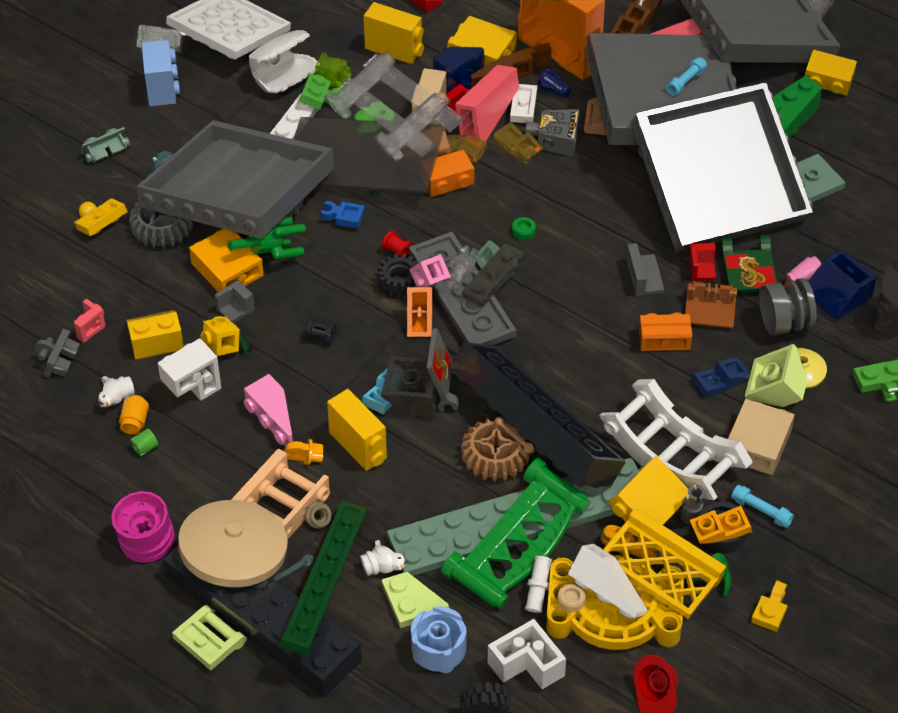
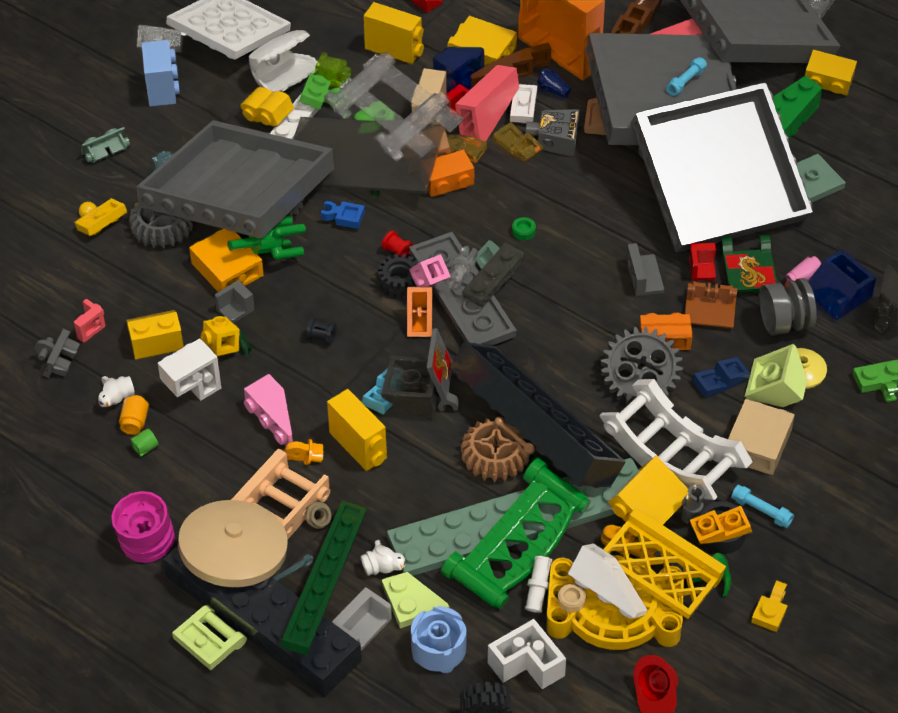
none -> yellow brick [240,87,294,126]
none -> light grey panel [332,587,392,651]
none -> dark grey gear [601,327,683,405]

